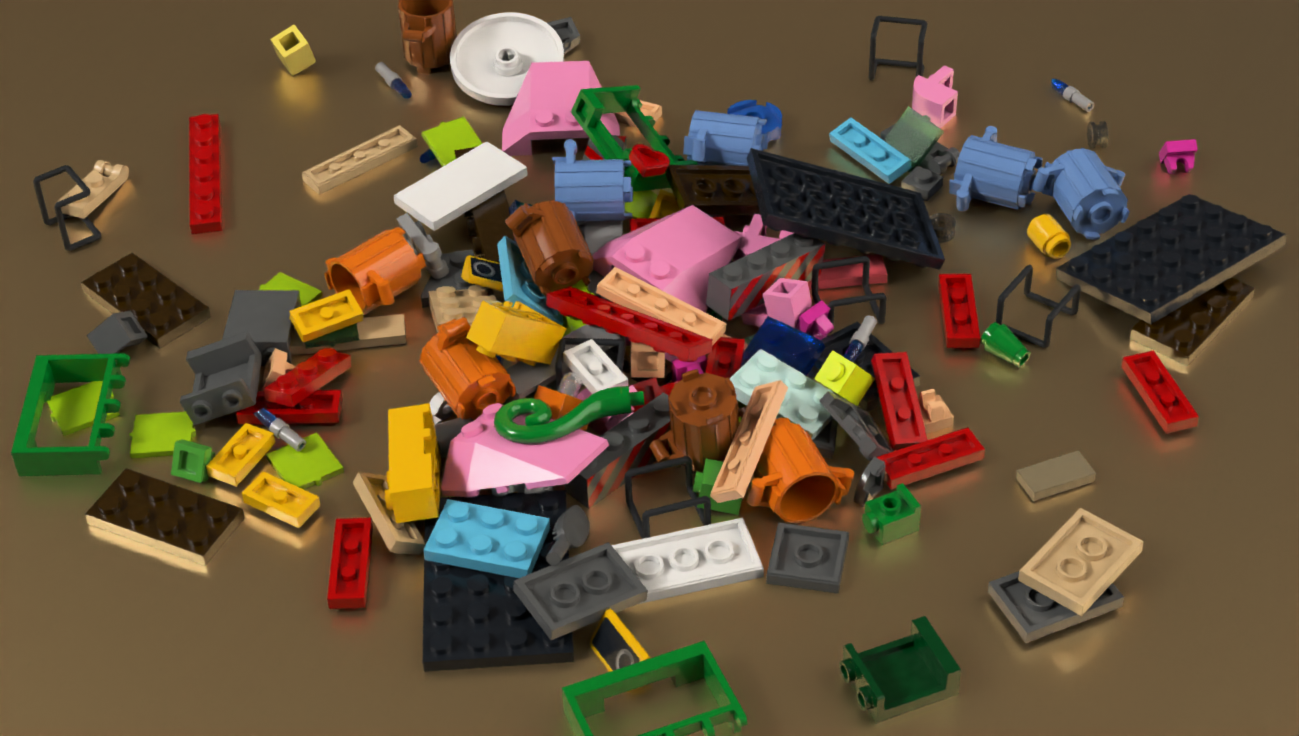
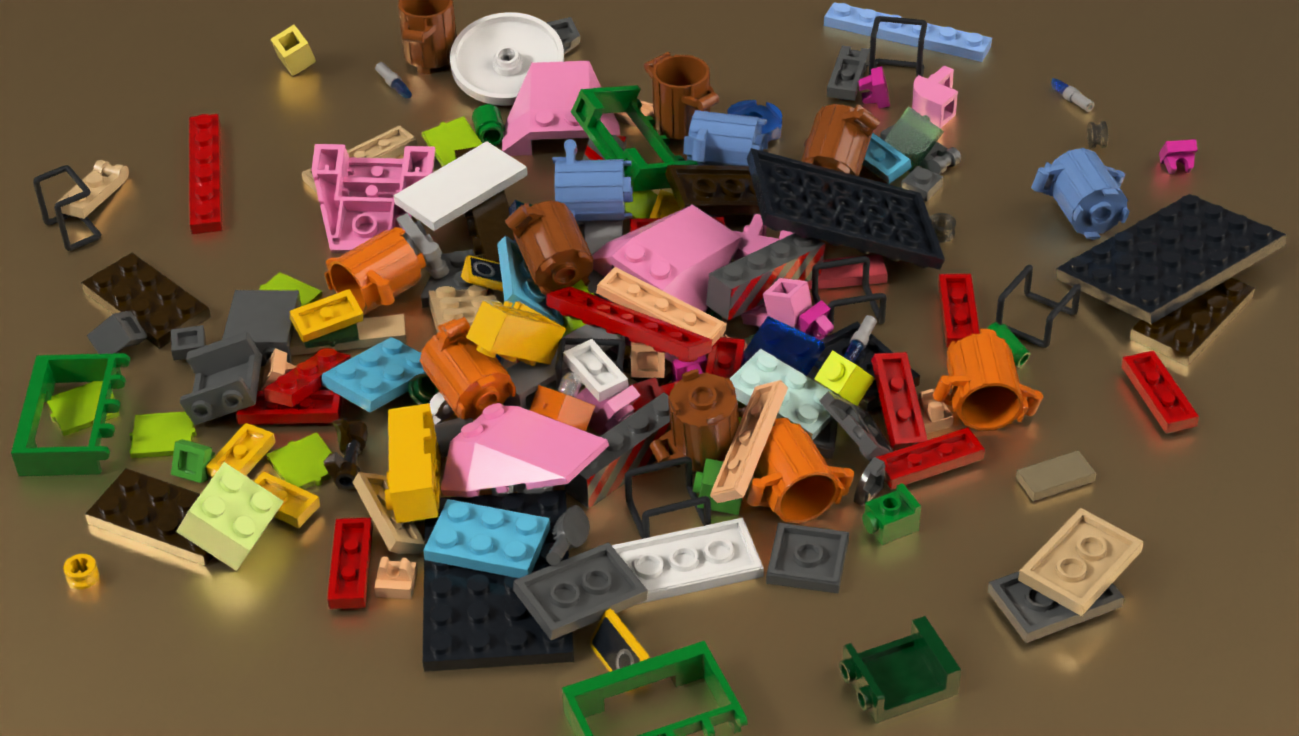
light grey piece [253,408,306,452] -> none
green plant [494,386,645,444] -> none
red tile [629,144,670,177] -> none
medium blue container [949,126,1043,211] -> none
yellow brick [1027,214,1071,259] -> none
none -> yellow bush [63,554,99,590]
none -> dark grey plate [171,325,206,360]
none -> yellowish green brick [176,462,284,571]
none -> bright pink wedge [311,144,436,253]
none -> medium azure plate [322,337,426,413]
none -> dark brown piece [324,419,368,490]
none -> light nougat tile [374,557,418,599]
none -> dark green plate [408,374,439,404]
none -> green brick [472,104,505,146]
none -> dark orange container [644,52,719,140]
none -> dark orange container [801,104,880,176]
none -> light blue plate [824,2,992,62]
none -> dark grey plate [827,46,870,101]
none -> dark pink tile [858,66,890,109]
none -> orange container [932,328,1043,431]

